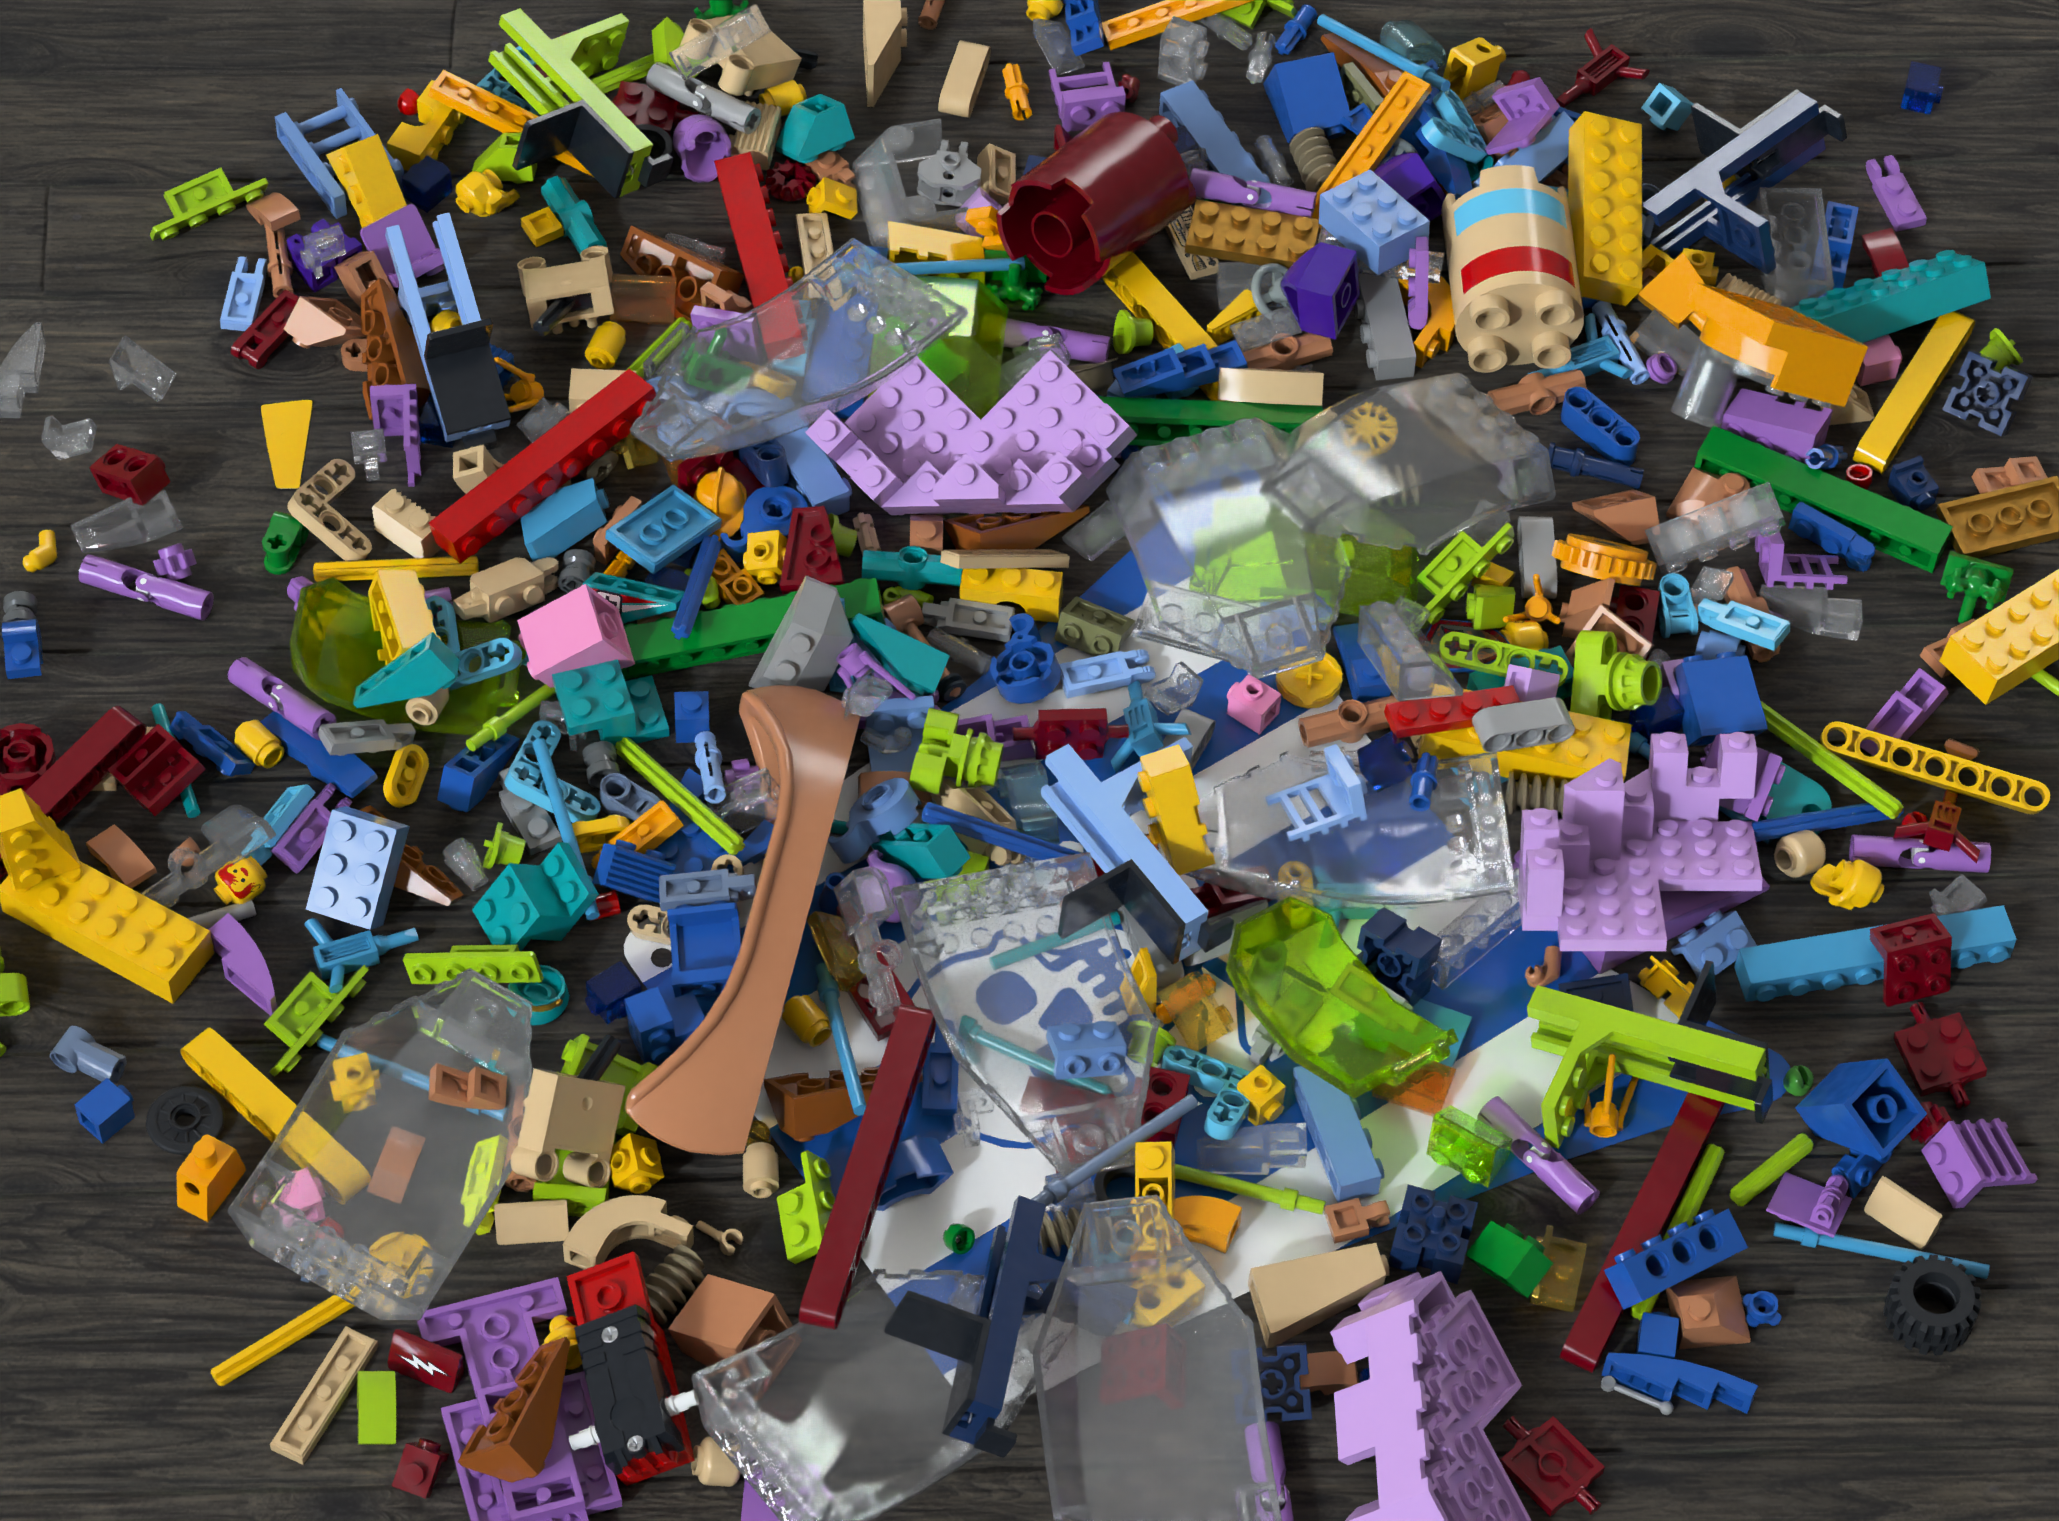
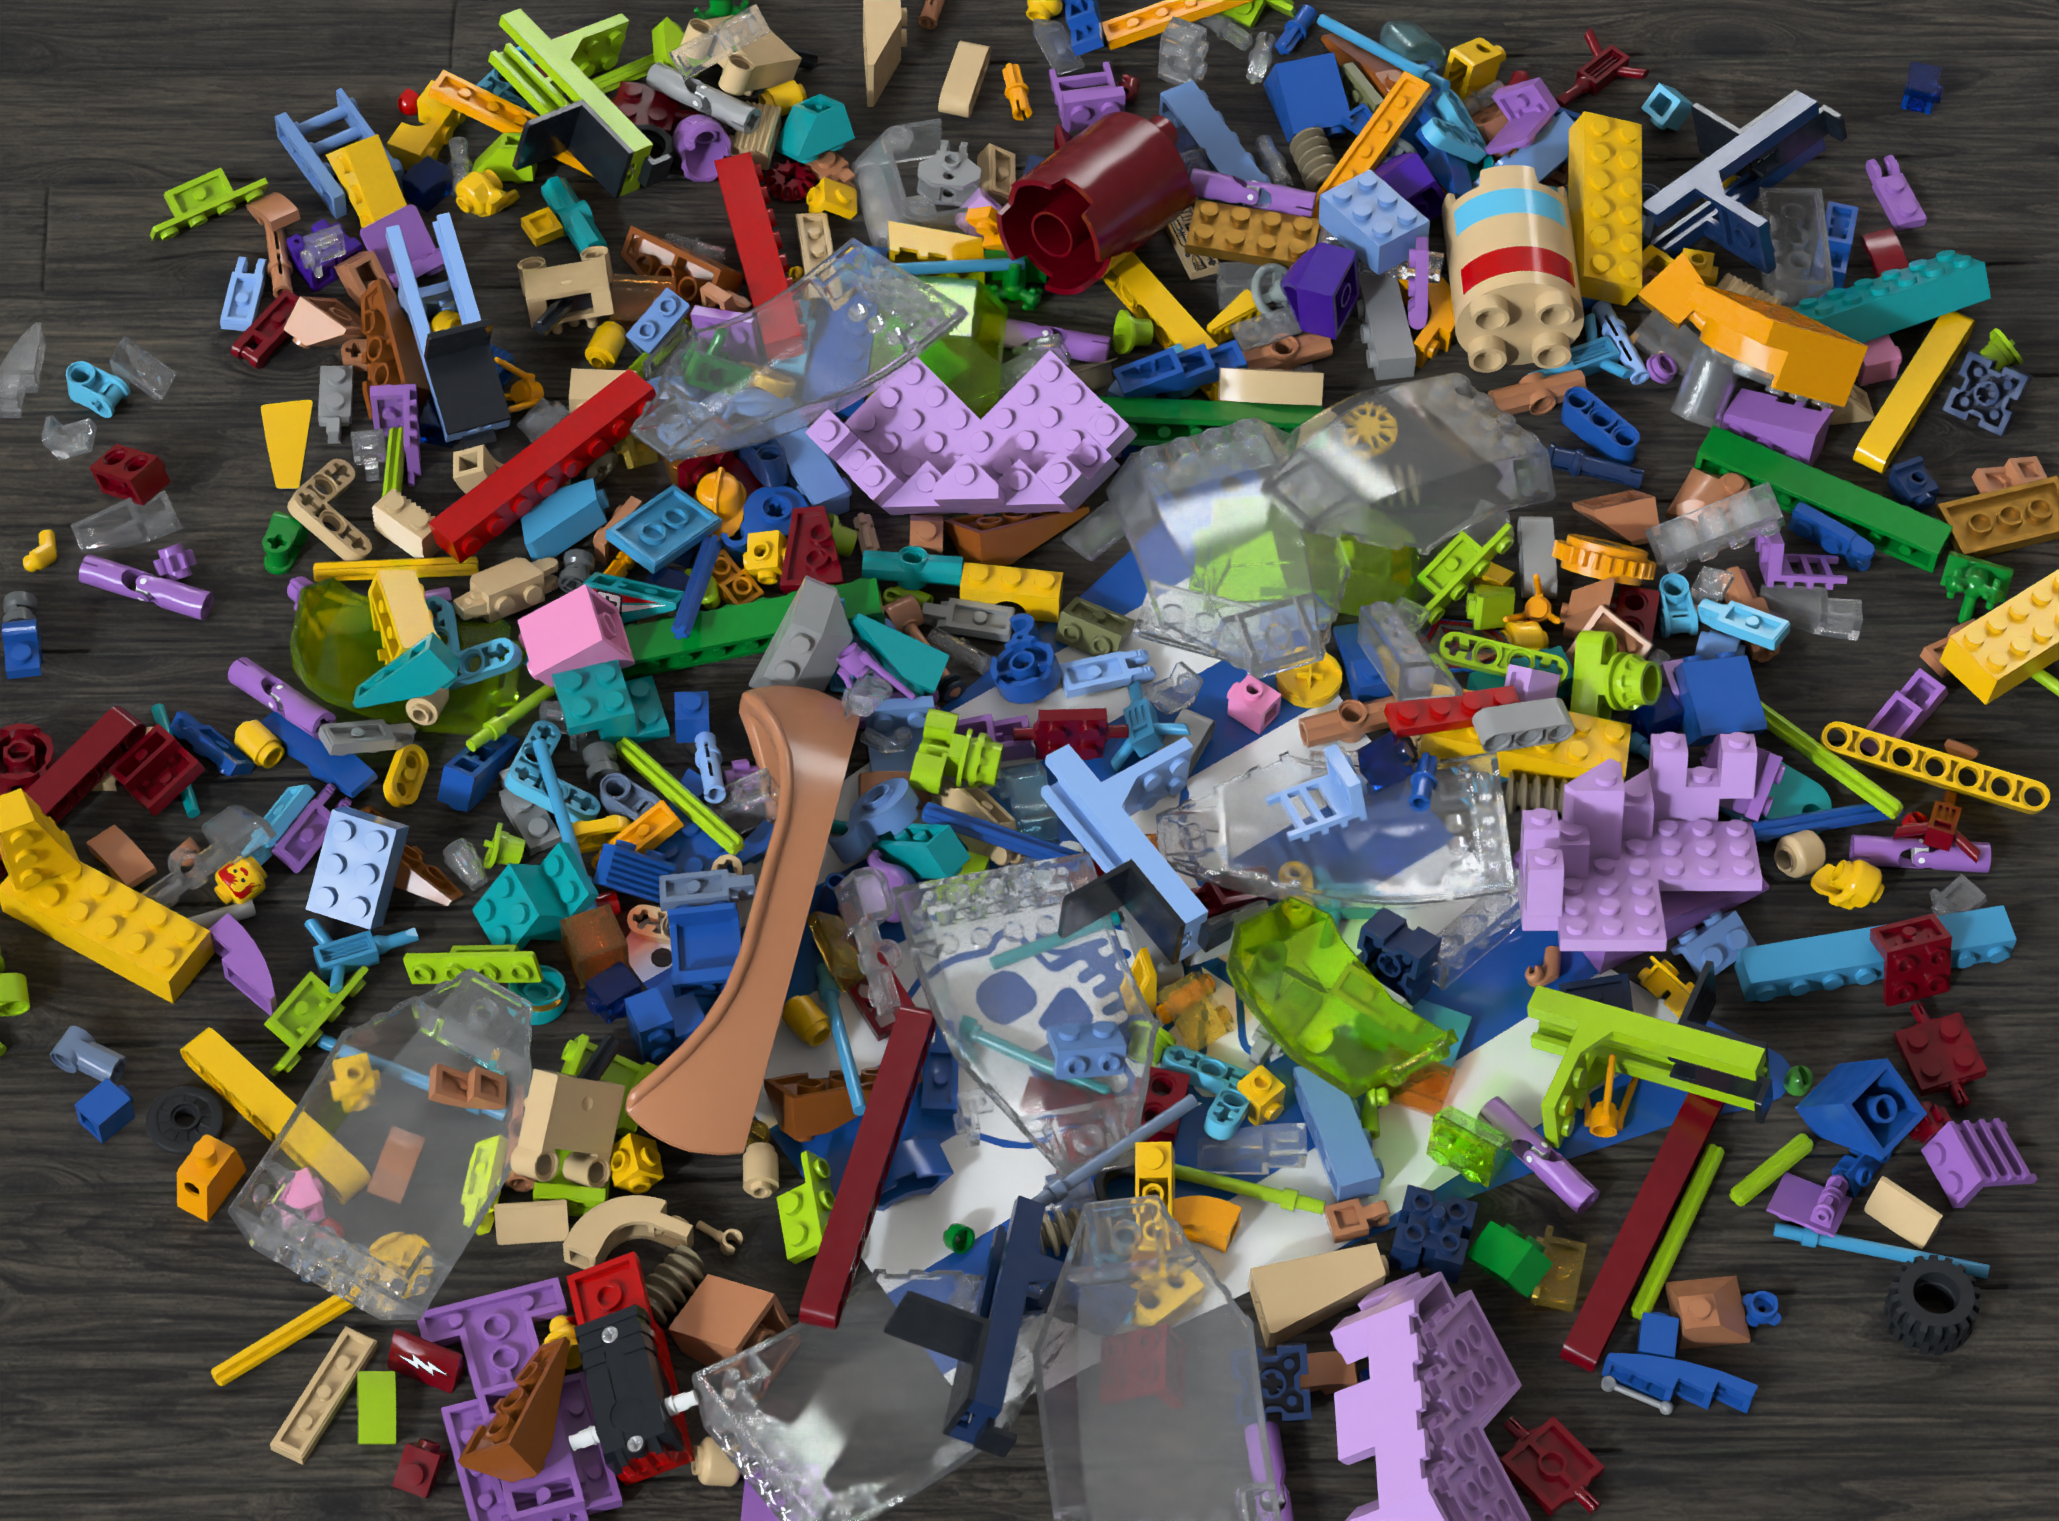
tan tile [940,549,1070,569] -> none
yellow wedge [1137,744,1216,876] -> none
blue brick [1604,1208,1748,1310] -> none
blue axle [1805,444,1848,470] -> none
red hinge [1846,464,1872,490] -> none
none -> medium azure piece [66,361,131,418]
none -> light grey hinge [318,365,354,444]
none -> lime axle [382,427,405,497]
none -> clear pin [448,137,473,198]
none -> clear orange head [560,904,630,989]
none -> medium blue bracket [625,287,691,355]
none -> lime arm [1361,1087,1390,1140]

